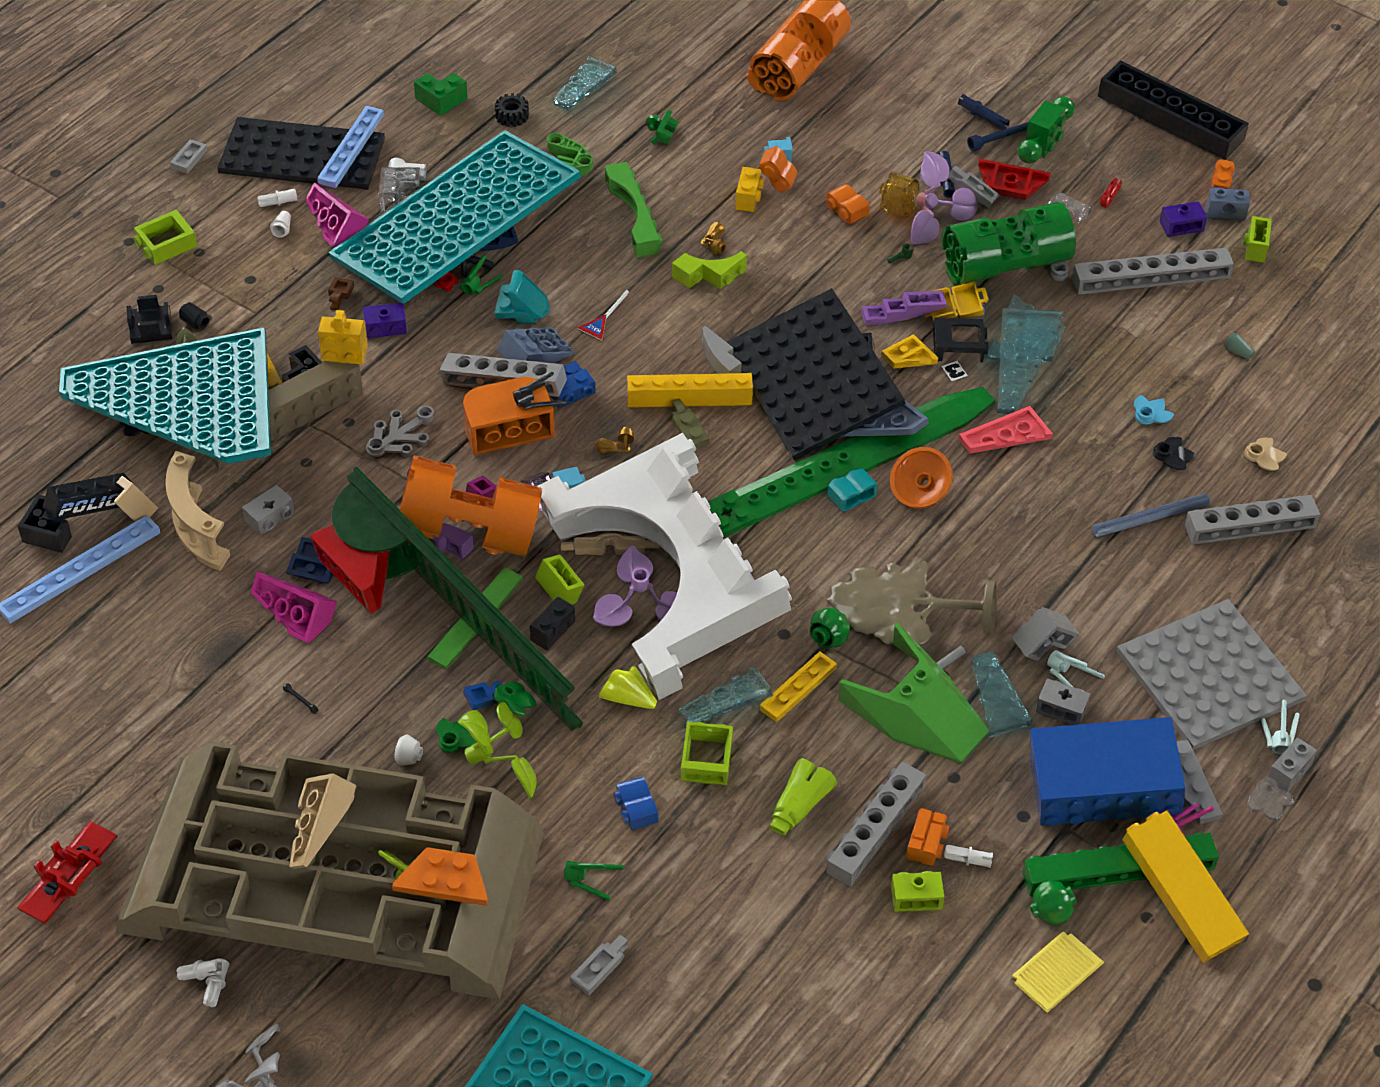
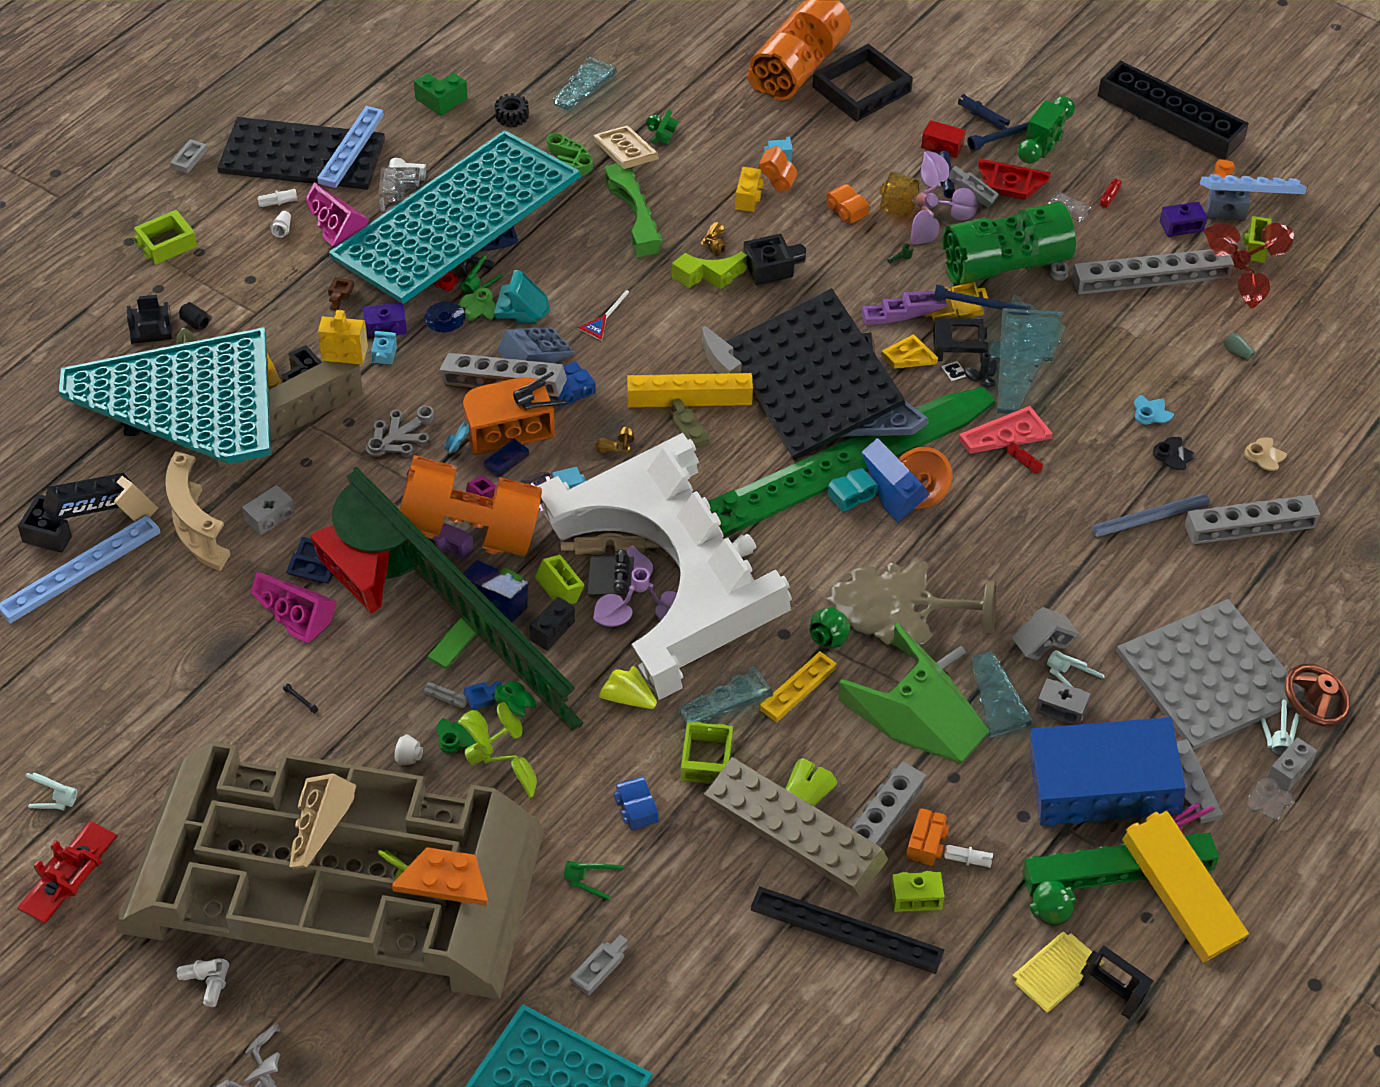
none -> light aqua plant [25,773,77,811]
none -> medium azure brick [371,331,397,365]
none -> light grey axle [424,682,467,708]
none -> clear blue dish [425,302,465,332]
none -> medium azure plate [443,420,470,454]
none -> bright green plate [458,288,496,322]
none -> clear blue wedge [463,560,528,623]
none -> clear blue plate [484,438,529,478]
none -> dark grey hinge [588,550,634,595]
none -> tan tile [593,126,659,169]
none -> dark tan brick [704,757,888,898]
none -> white cone [732,534,756,558]
none -> black brick [743,233,807,285]
none -> black plate [751,886,945,974]
none -> black window [812,43,913,122]
none -> blue wedge [862,438,930,523]
none -> red brick [921,120,966,158]
none -> dark blue piece [933,284,1030,315]
none -> black plant [964,353,997,387]
none -> red axle [1007,442,1043,474]
none -> black window [1079,945,1154,1020]
none -> light blue plate [1200,174,1307,194]
none -> clear red plant [1204,223,1294,309]
none -> copper piece [1285,664,1350,727]

